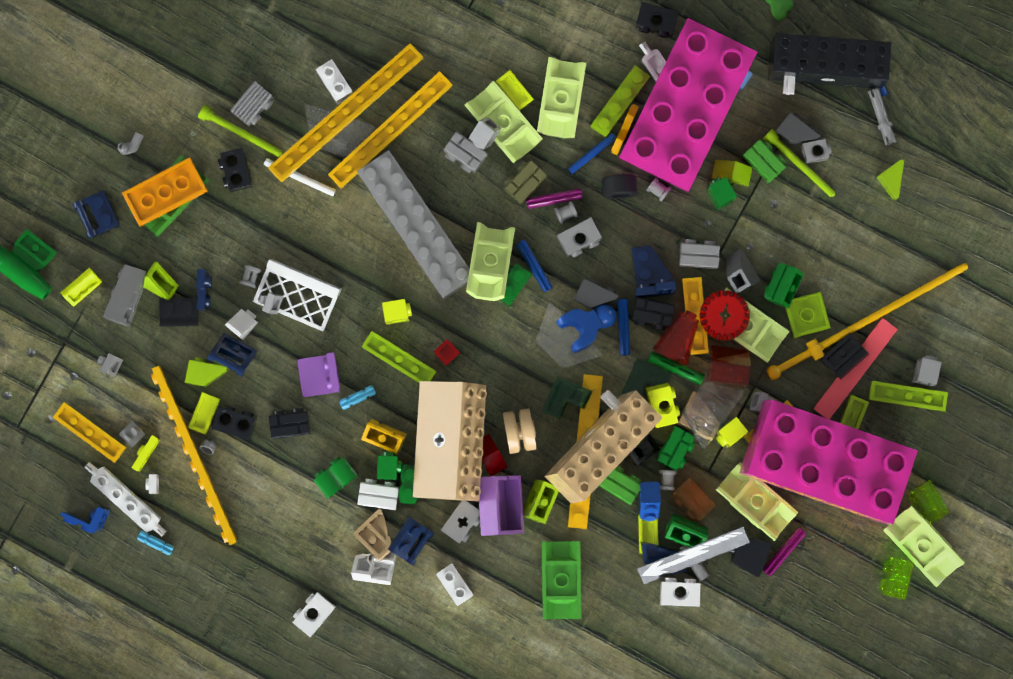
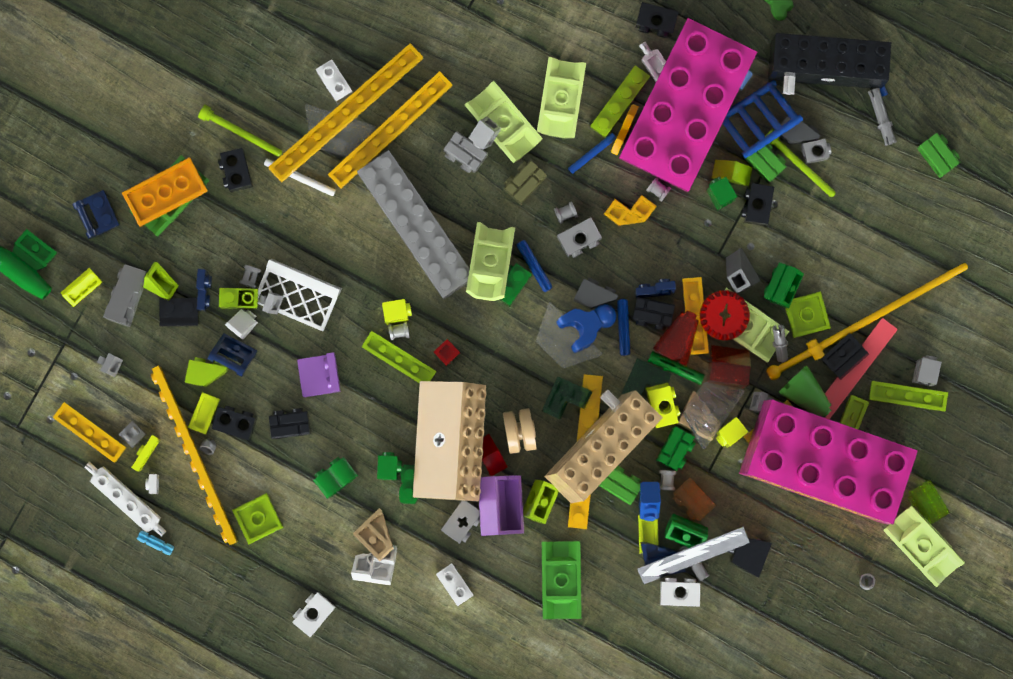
blue bracket [60,507,110,533] -> none
light grey arm [117,132,144,155] -> none
light grey brick [230,81,273,127] -> none
medium azure axle [339,385,376,410] -> none
white brick [357,479,400,510] -> none
yellow brick [361,419,407,455] -> none
dark blue plate [388,517,434,566] -> none
neon yellow plate [495,70,534,111] -> none
magenta axle [526,189,582,209] -> none
black tyre [602,174,637,199] -> none
black slope [628,434,660,466] -> none
dark blue wing [631,245,674,286] -> none
light grey brick [679,239,720,269] -> none
yellowish green piece [716,462,798,541] -> none
magenta axle [763,528,806,576] -> none
lime slope [877,159,904,200] -> none
clear neon green brick [879,557,914,600] -> none
none -> lime slope [219,288,258,309]
none -> lime tile [232,493,284,545]
none -> light grey bush [388,321,410,341]
none -> yellow tile [603,195,657,226]
none -> blue bar [722,80,804,158]
none -> black brick [741,183,774,226]
none -> light grey axle [772,325,788,363]
none -> bright green cone [779,365,832,418]
none -> light grey hinge [859,573,875,590]
none -> bright green brick [917,133,960,178]

